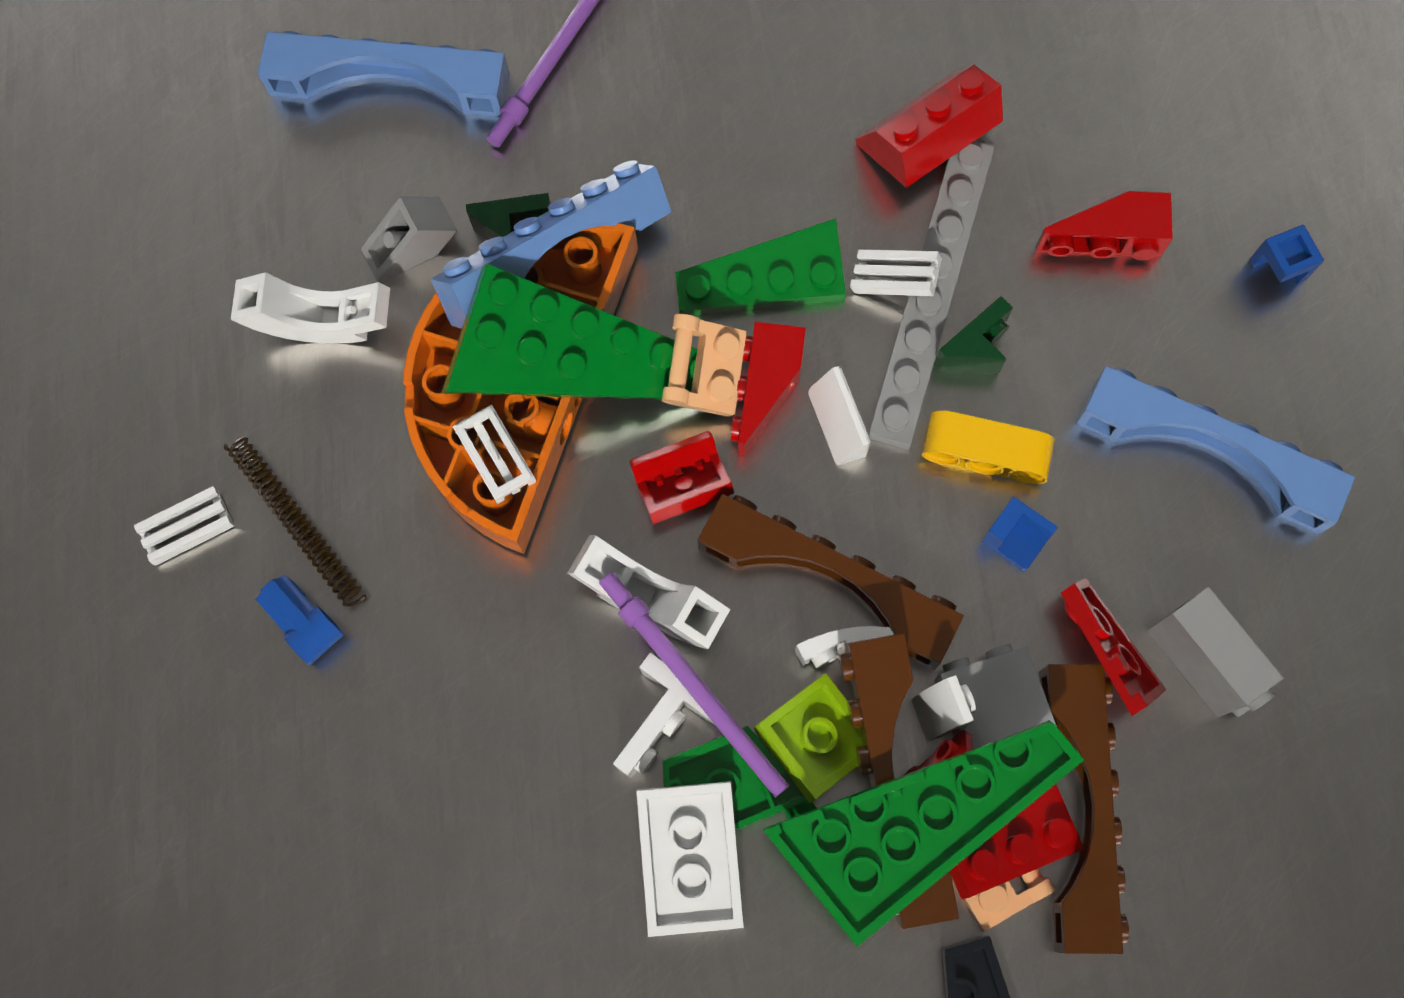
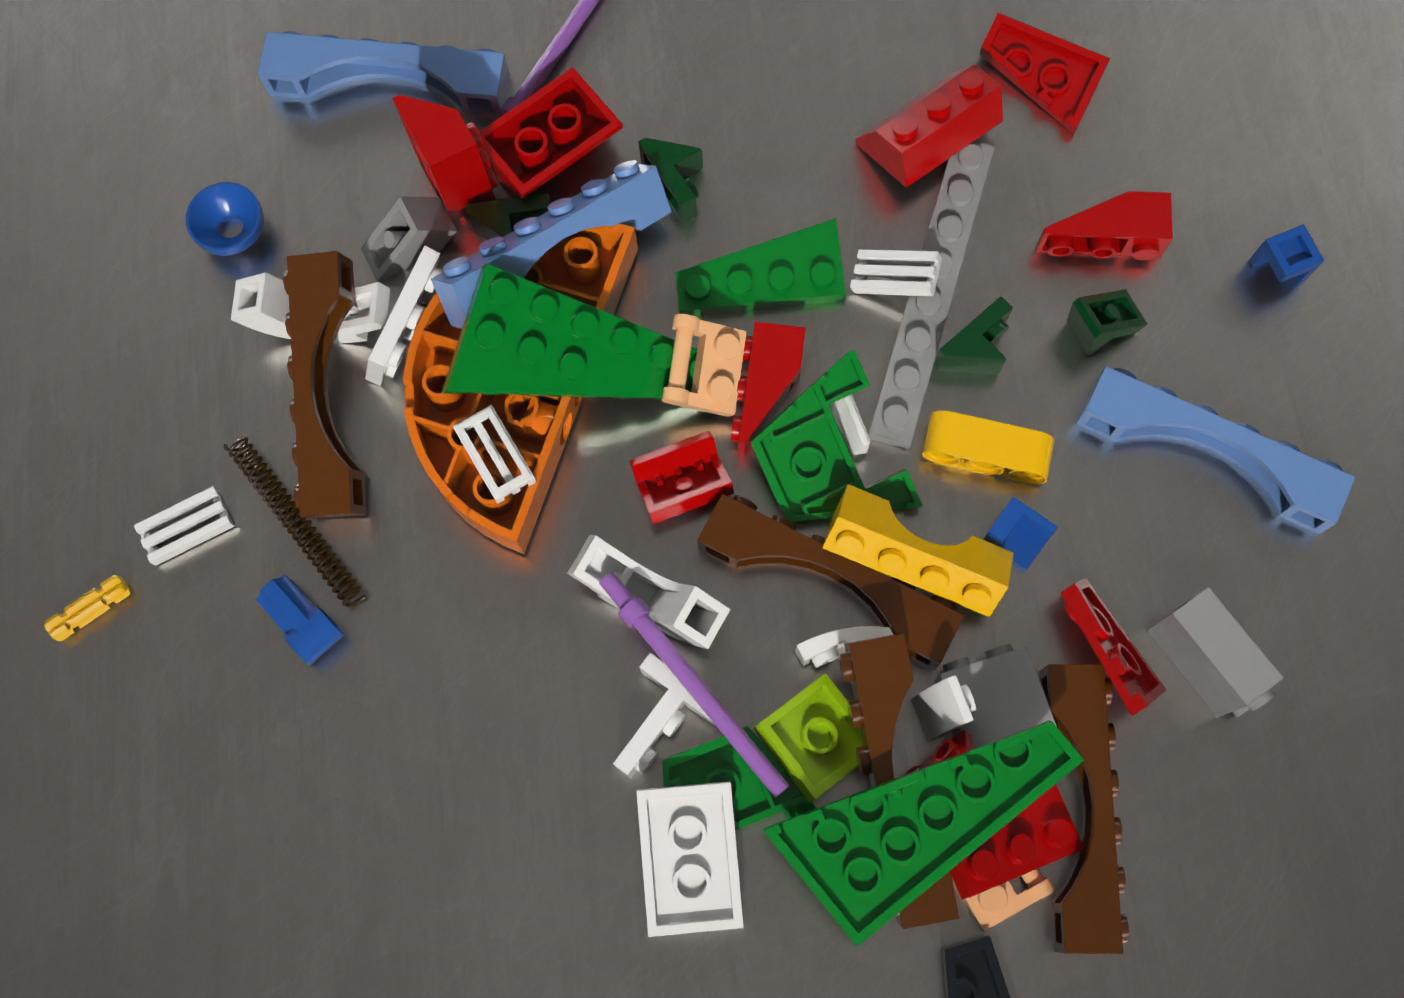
none -> yellow axle [44,575,131,641]
none -> blue piece [186,182,264,256]
none -> reddish brown arch [283,251,367,519]
none -> white plate [365,245,443,386]
none -> red slope [392,94,498,226]
none -> red slope [479,67,623,198]
none -> dark green slope [638,138,703,223]
none -> green wing [750,349,923,522]
none -> yellow arch [823,484,1014,617]
none -> red wing [980,13,1110,135]
none -> dark green slope [1067,289,1148,356]

